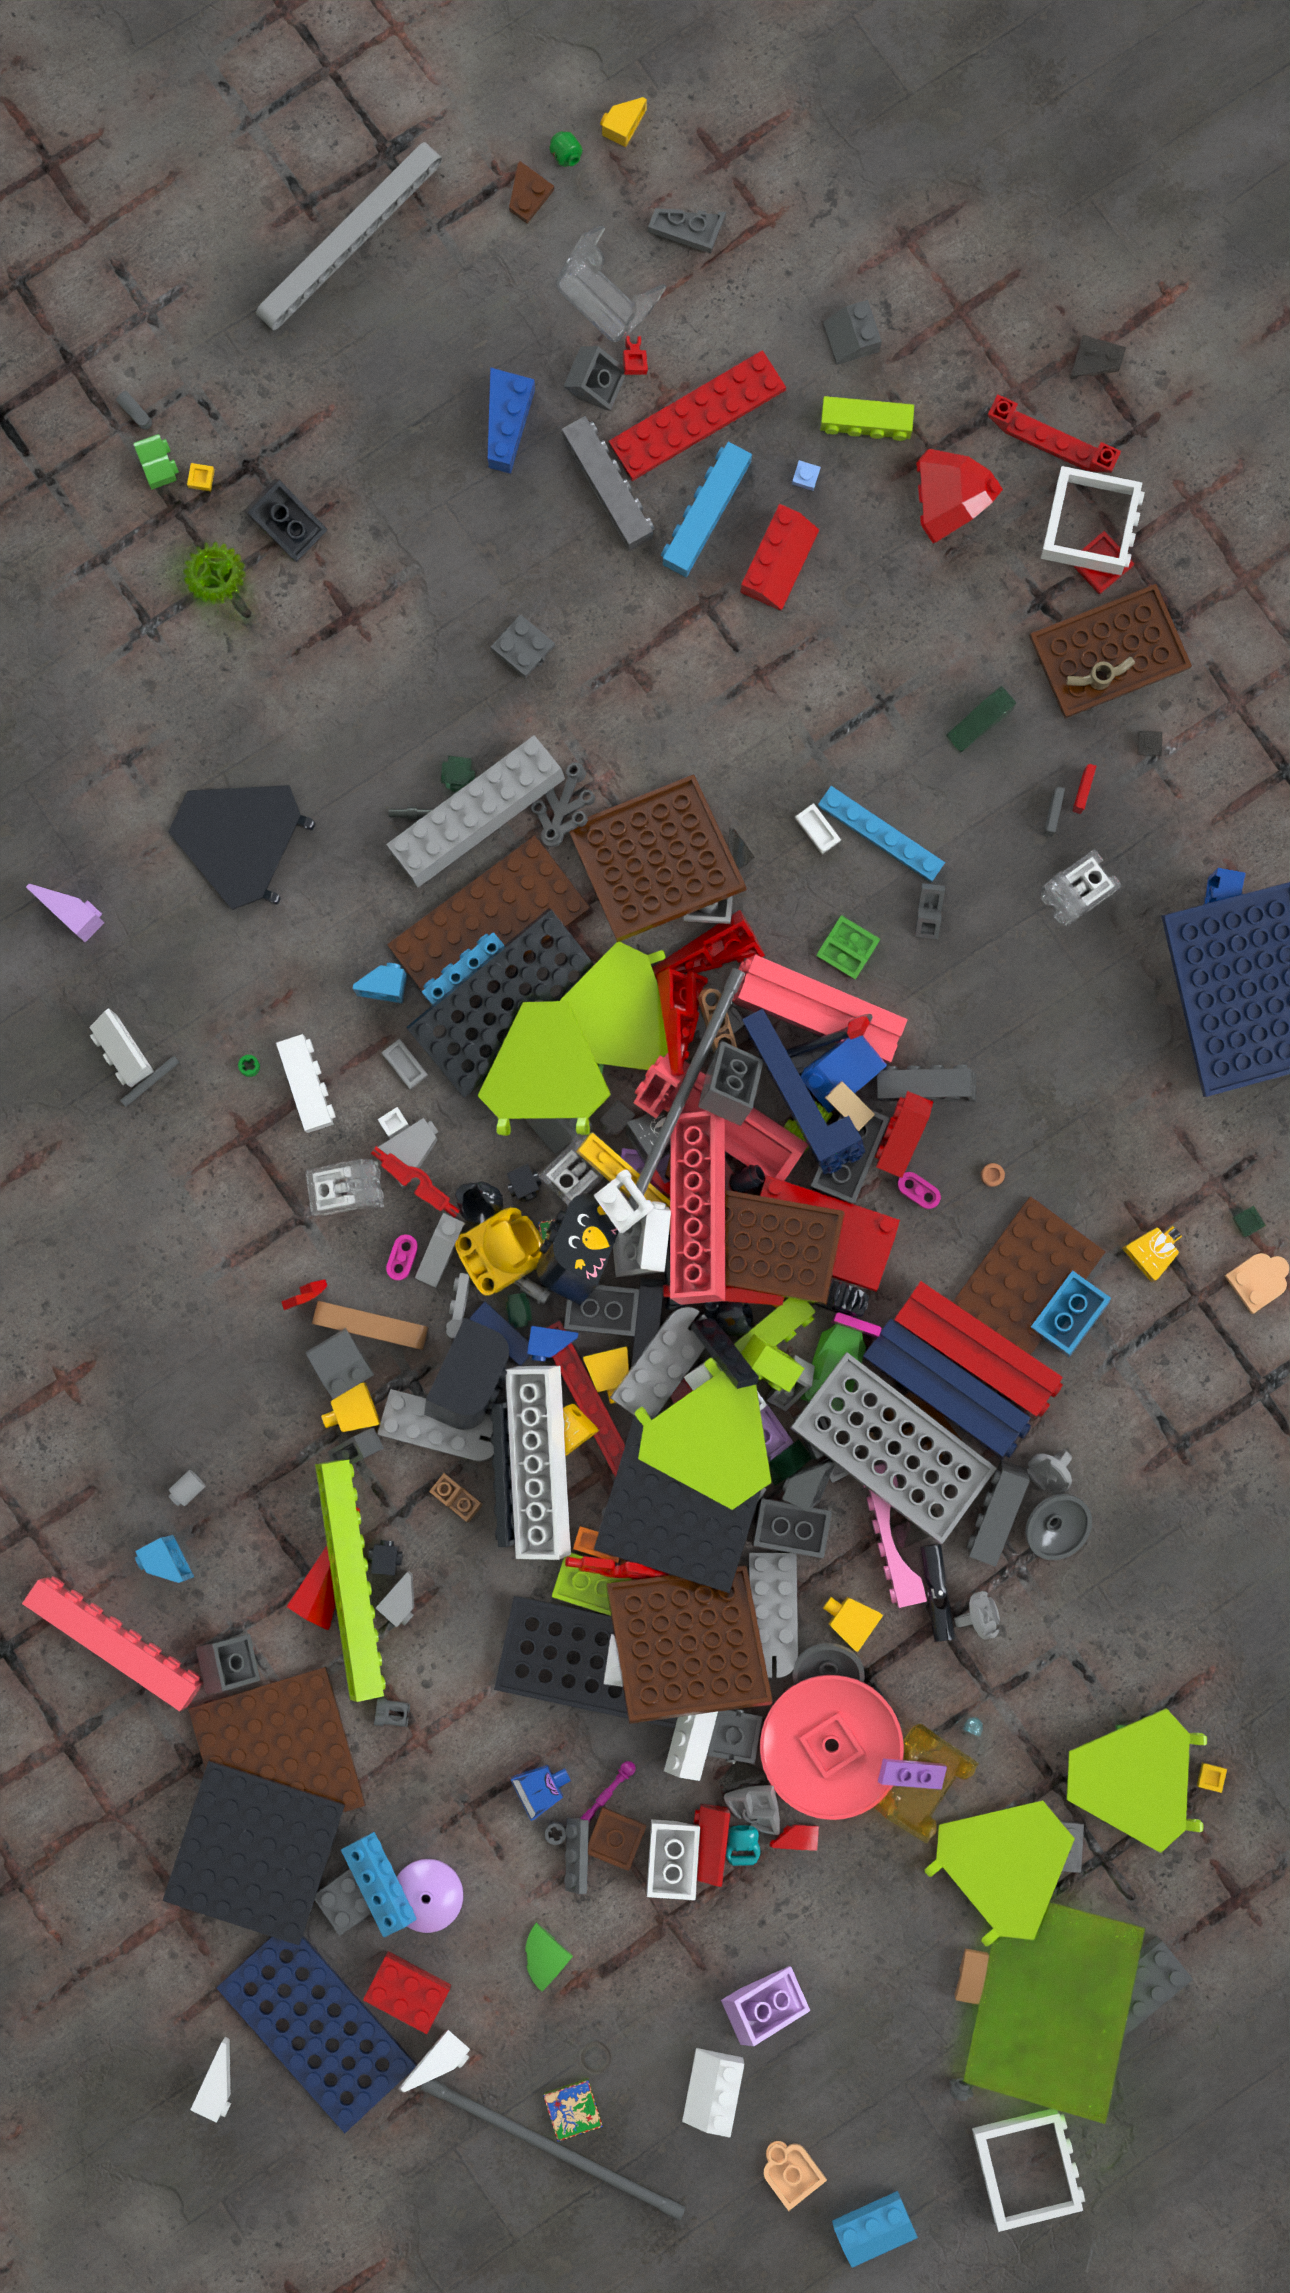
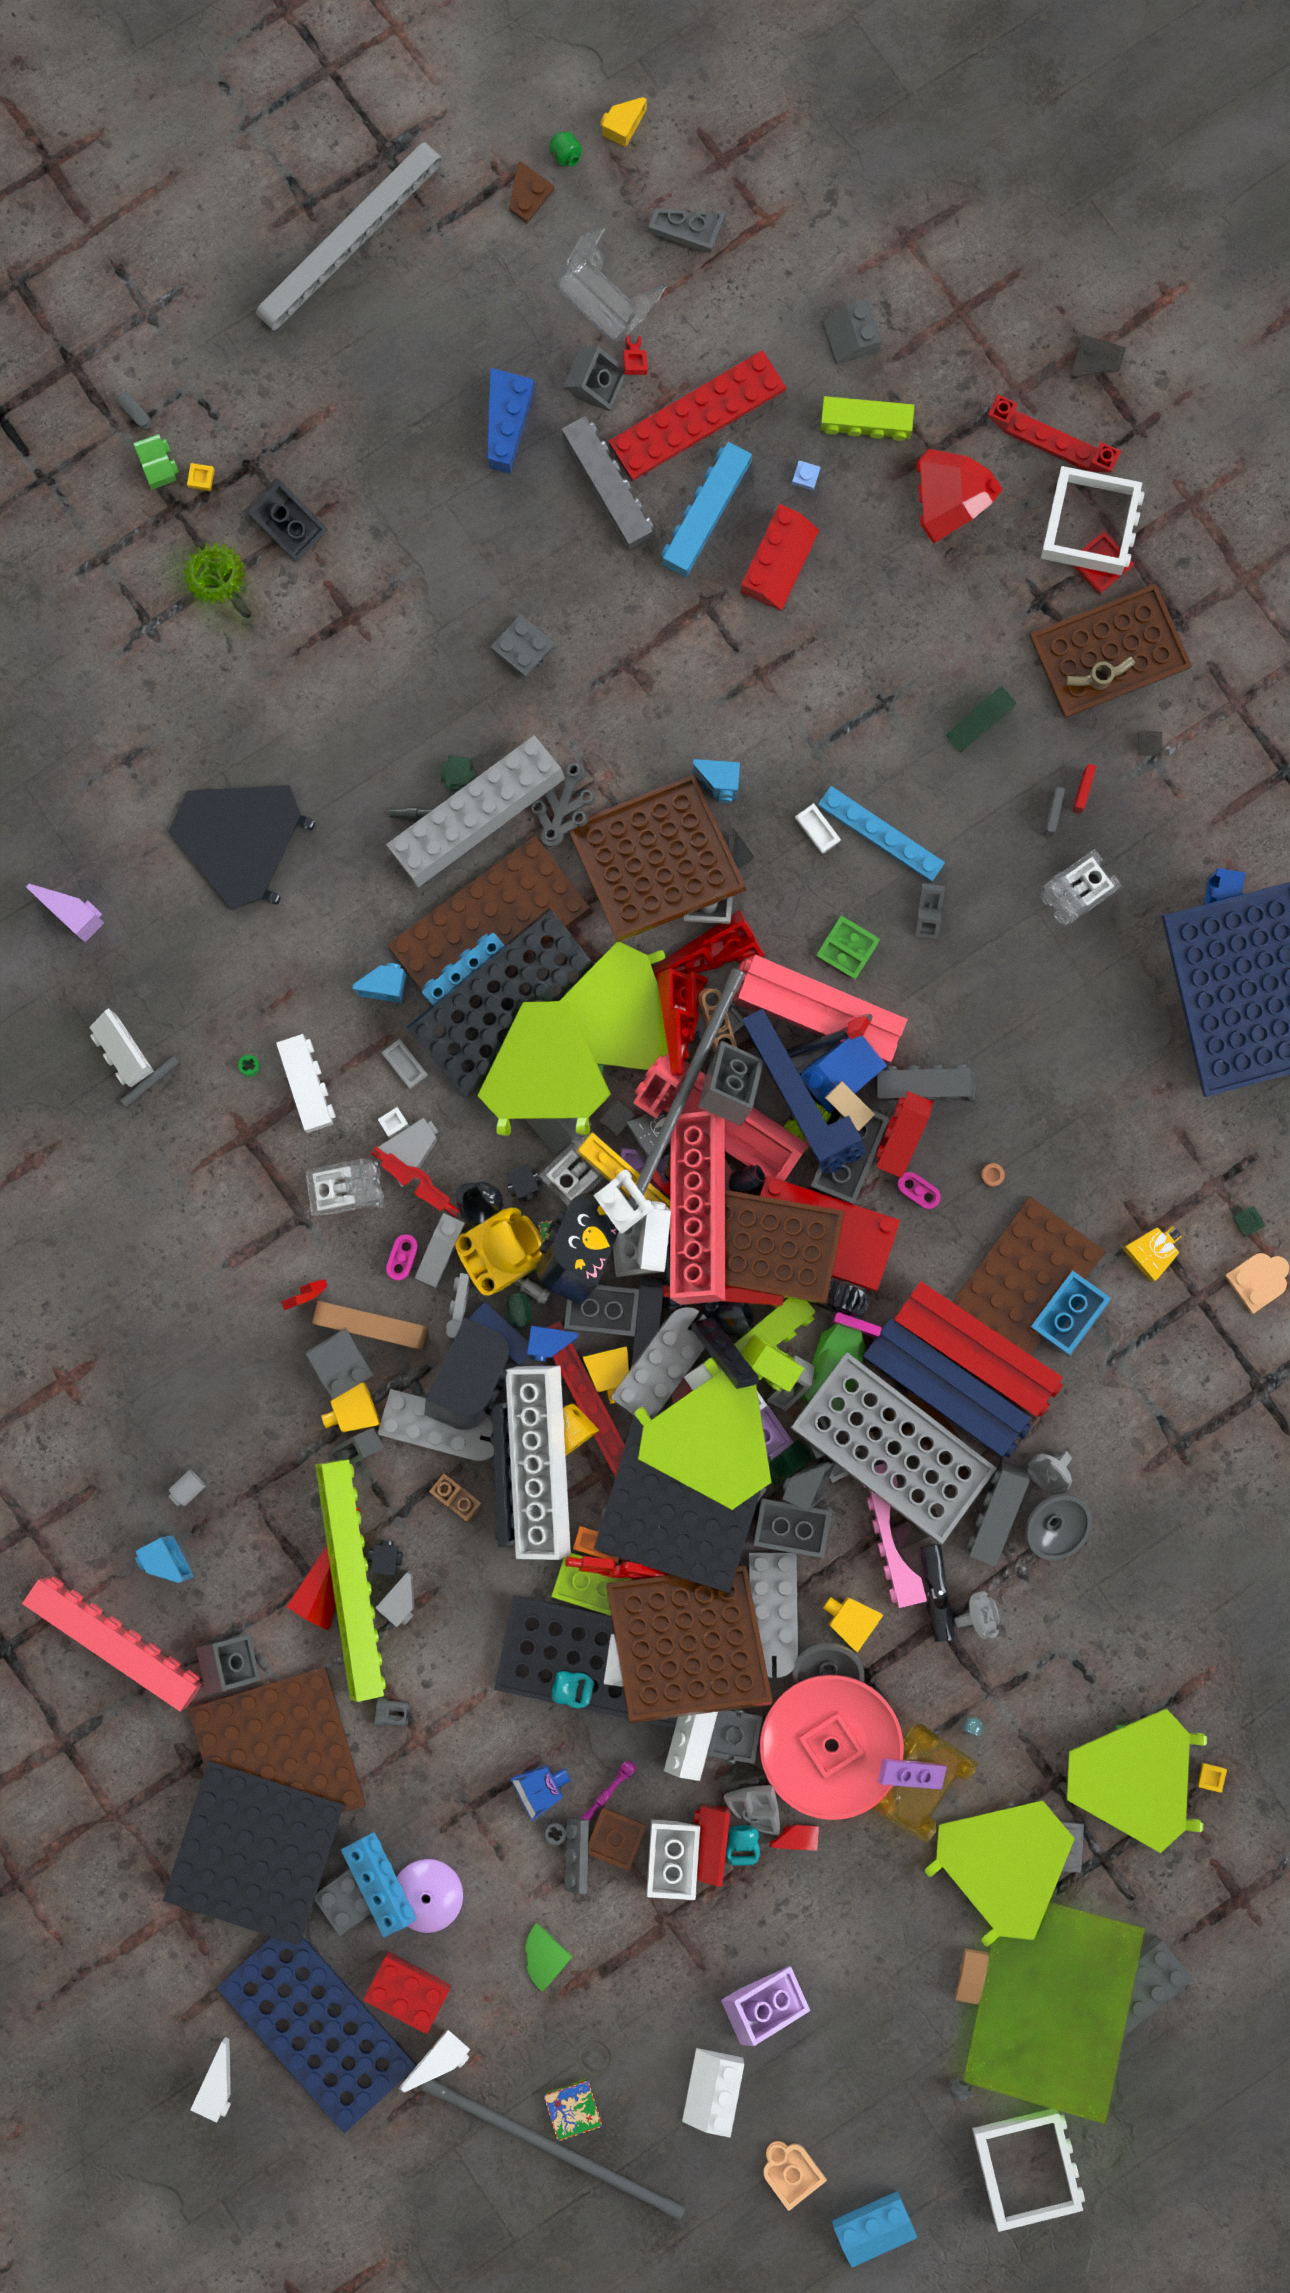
none -> teal piece [552,1671,594,1709]
none -> dark azure slope [692,759,740,803]

